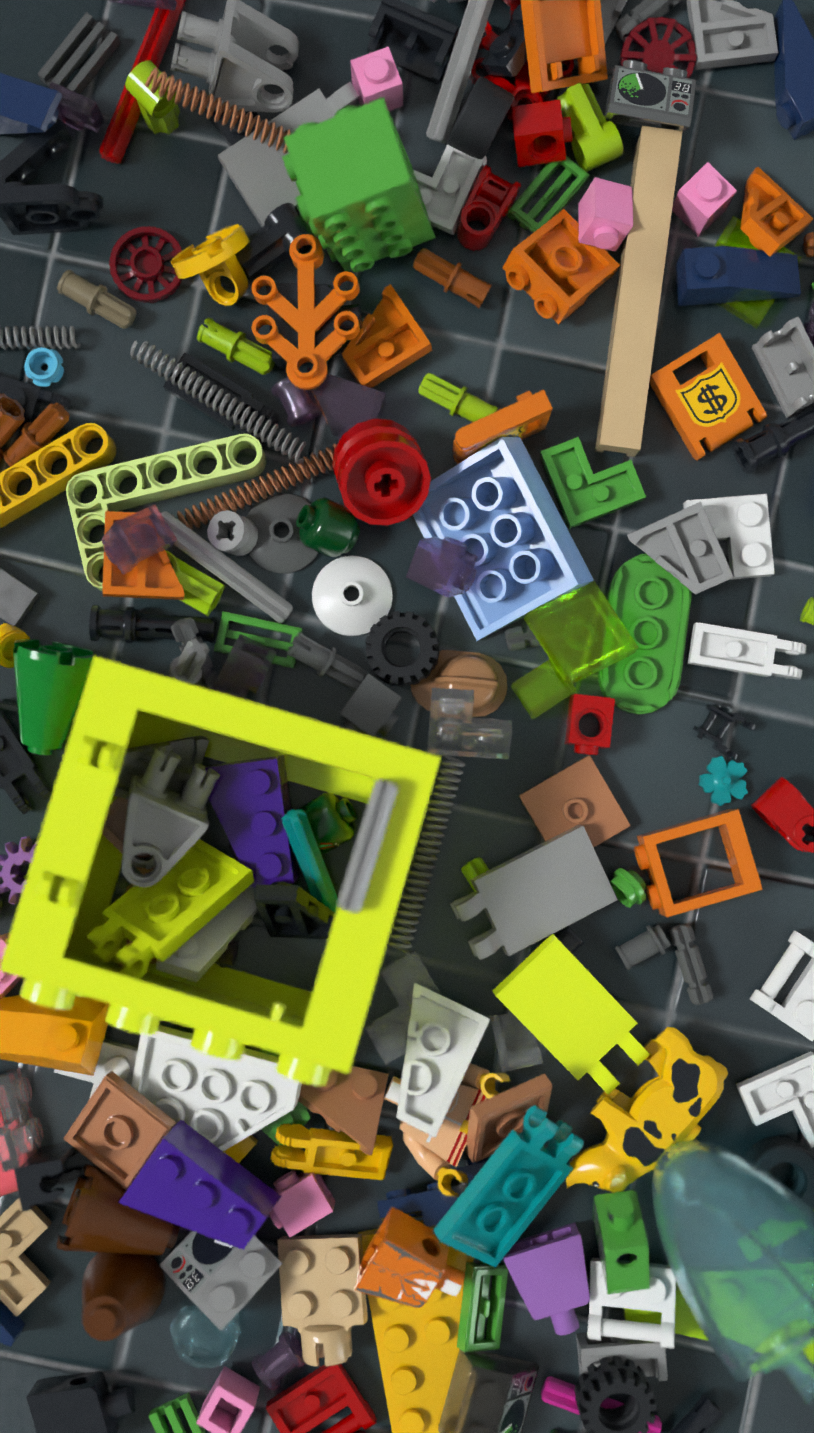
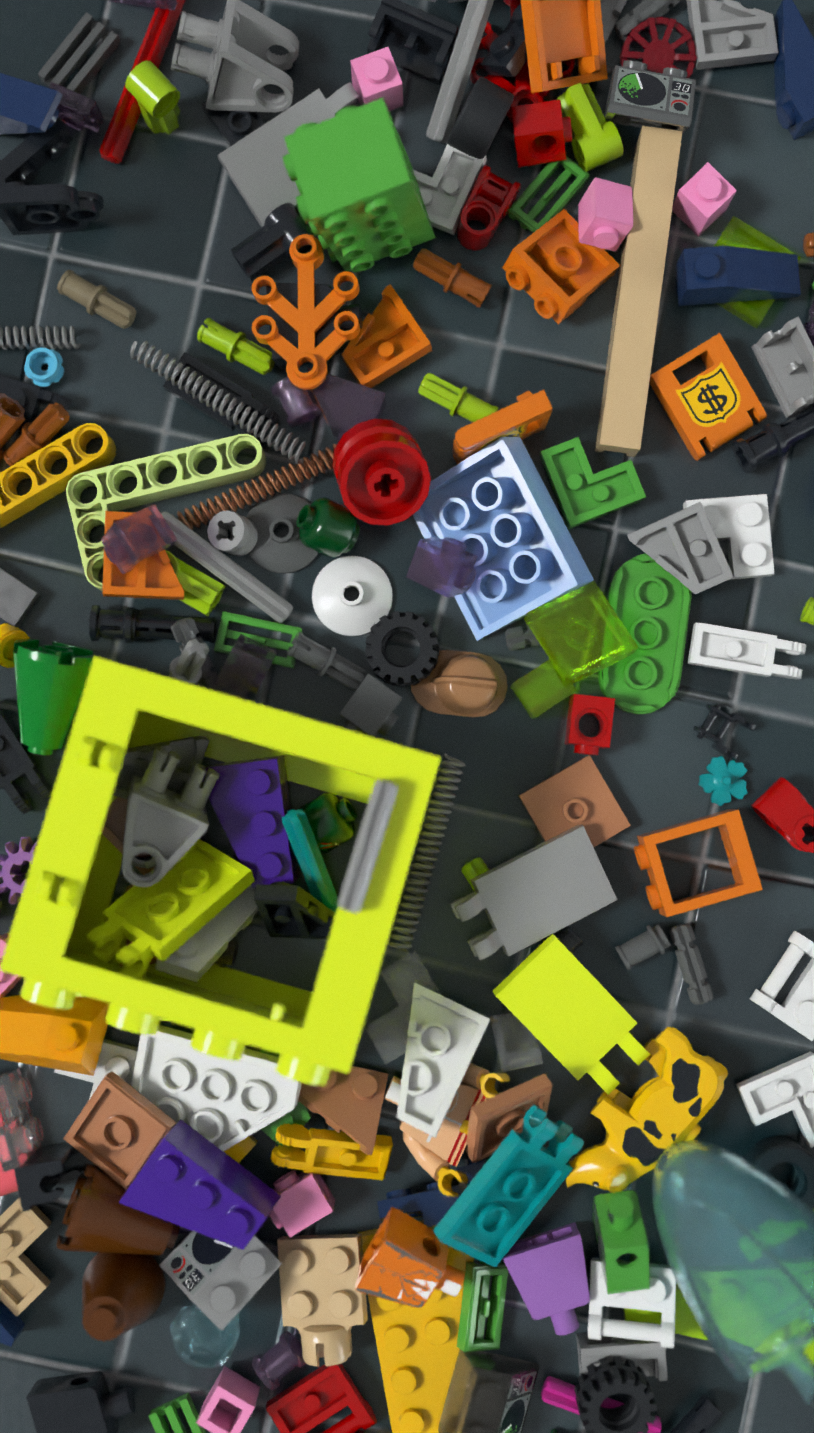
dark red wheel [109,226,183,304] -> none
nougat piece [145,67,291,154] -> none
yellow tile [171,224,249,306] -> none
clear plate [427,688,512,759] -> none
bright green plate [609,868,647,908] -> none
orange wing [740,167,814,257] -> none

